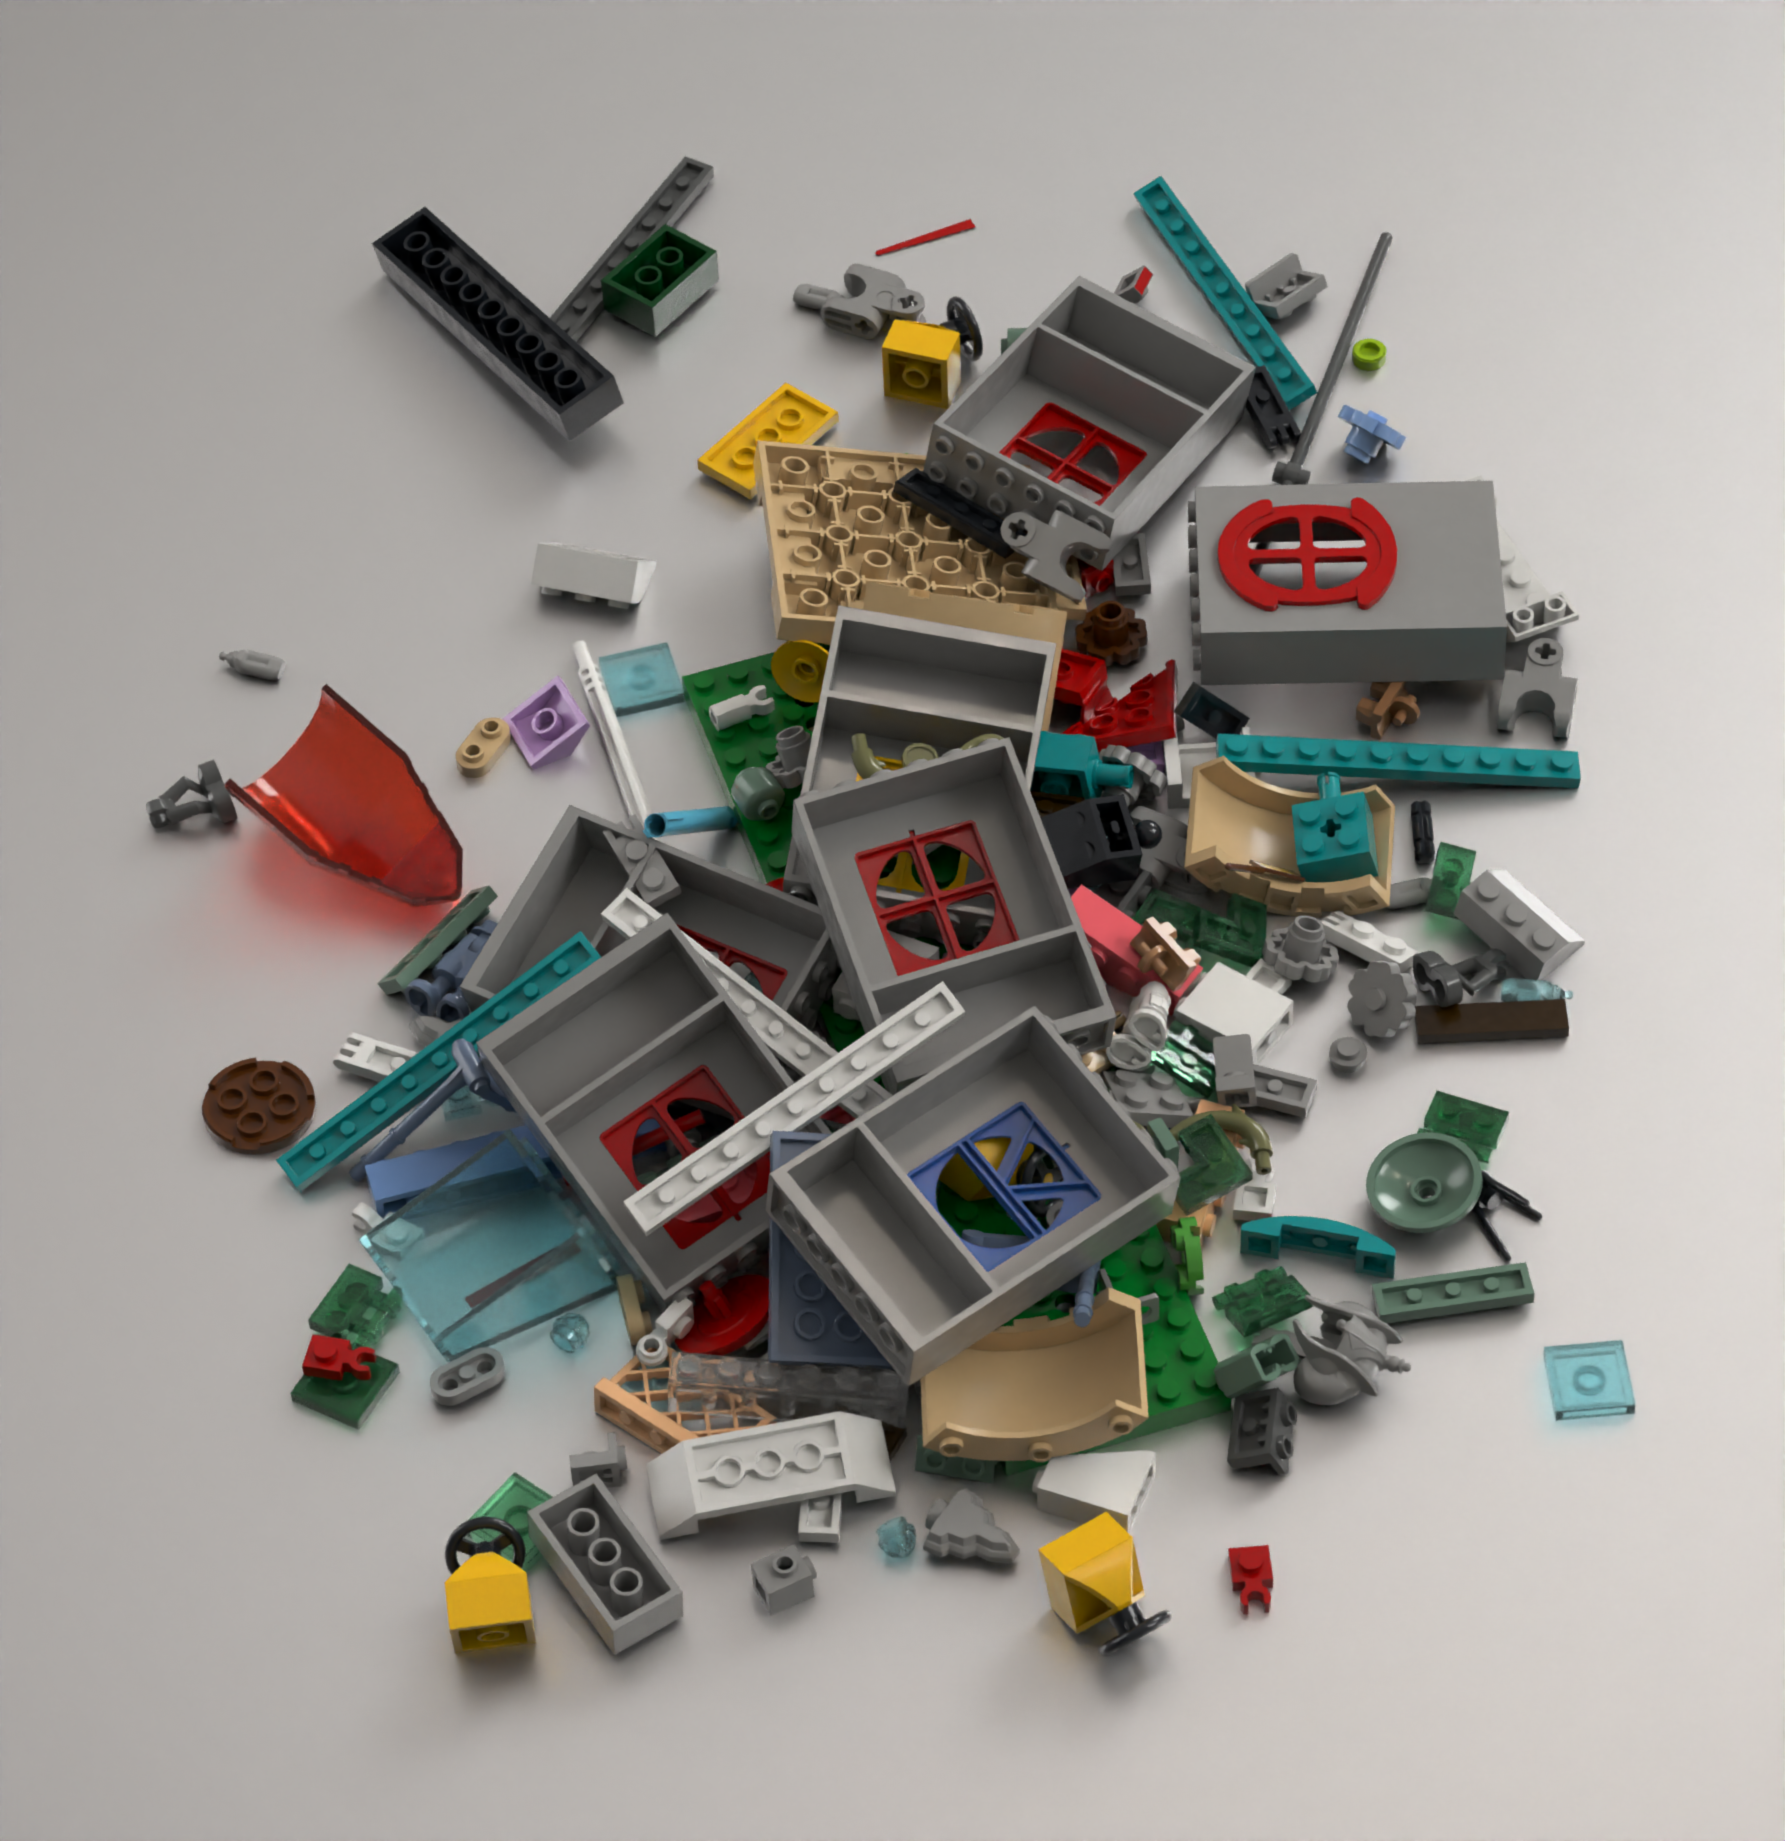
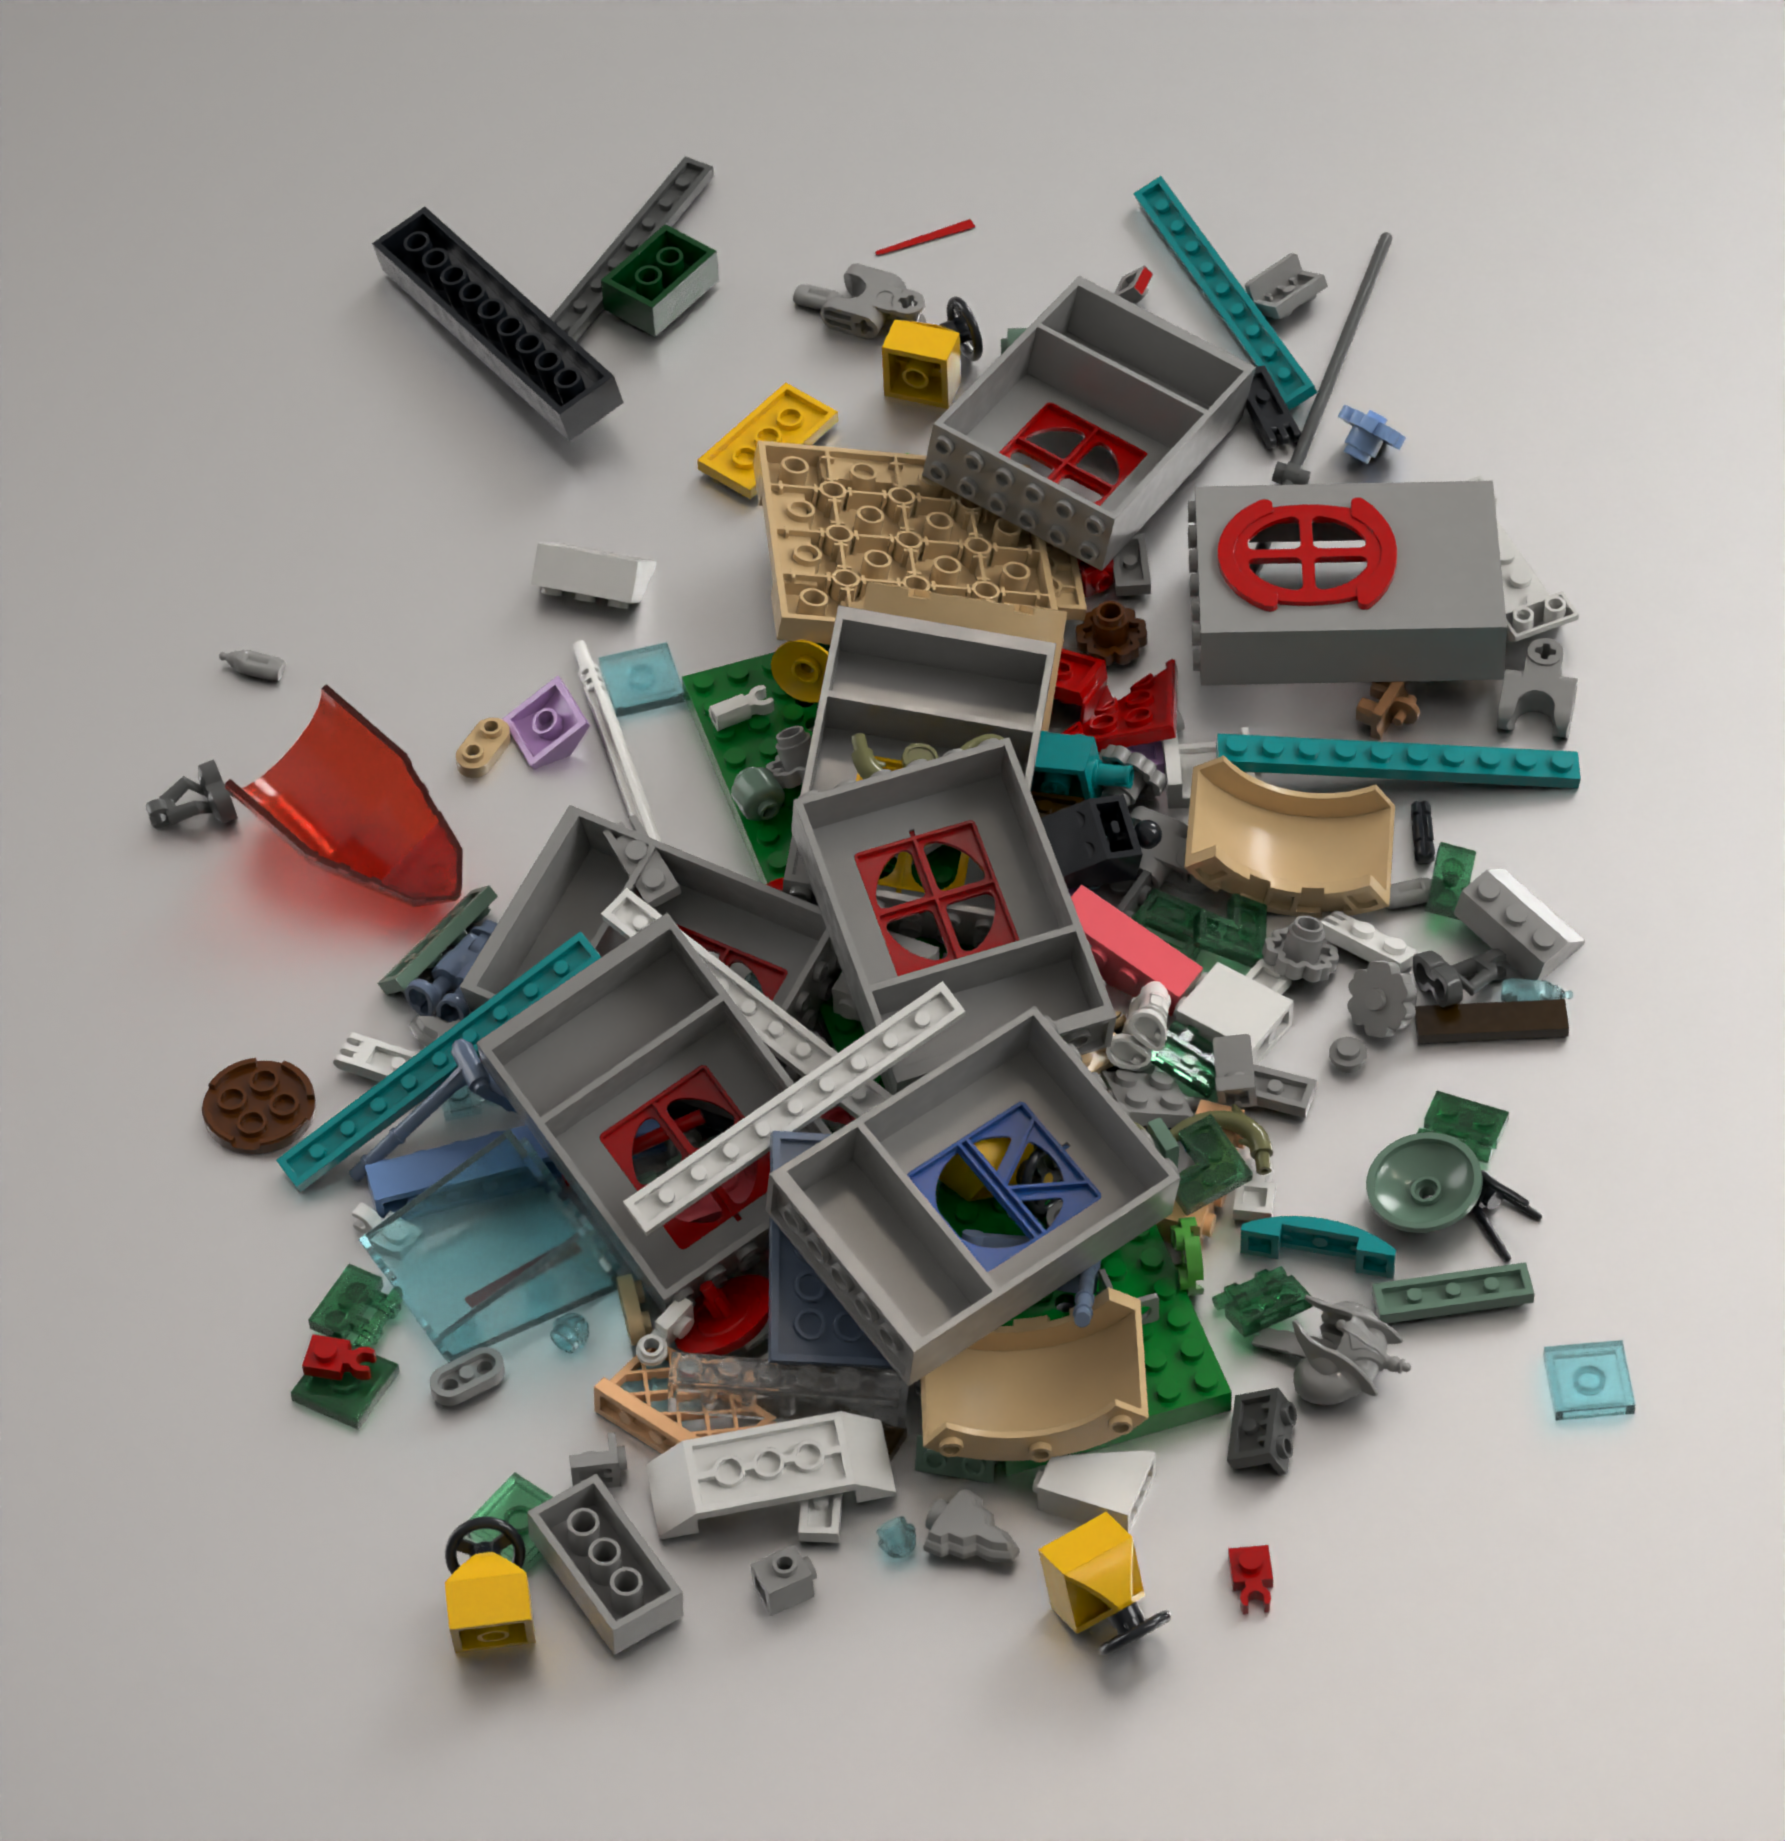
medium azure piece [643,806,737,838] -> none
black tile [893,468,1027,559] -> none
light grey piece [1001,510,1113,603] -> none
medium nougat hips [1130,916,1201,992] -> none
black plate [1174,681,1250,739] -> none
sand green brick [1214,1333,1300,1398] -> none
reddish brown piece [1225,860,1305,882] -> none
teal brick [1291,772,1379,883] -> none
lime tile [1352,339,1386,371] -> none

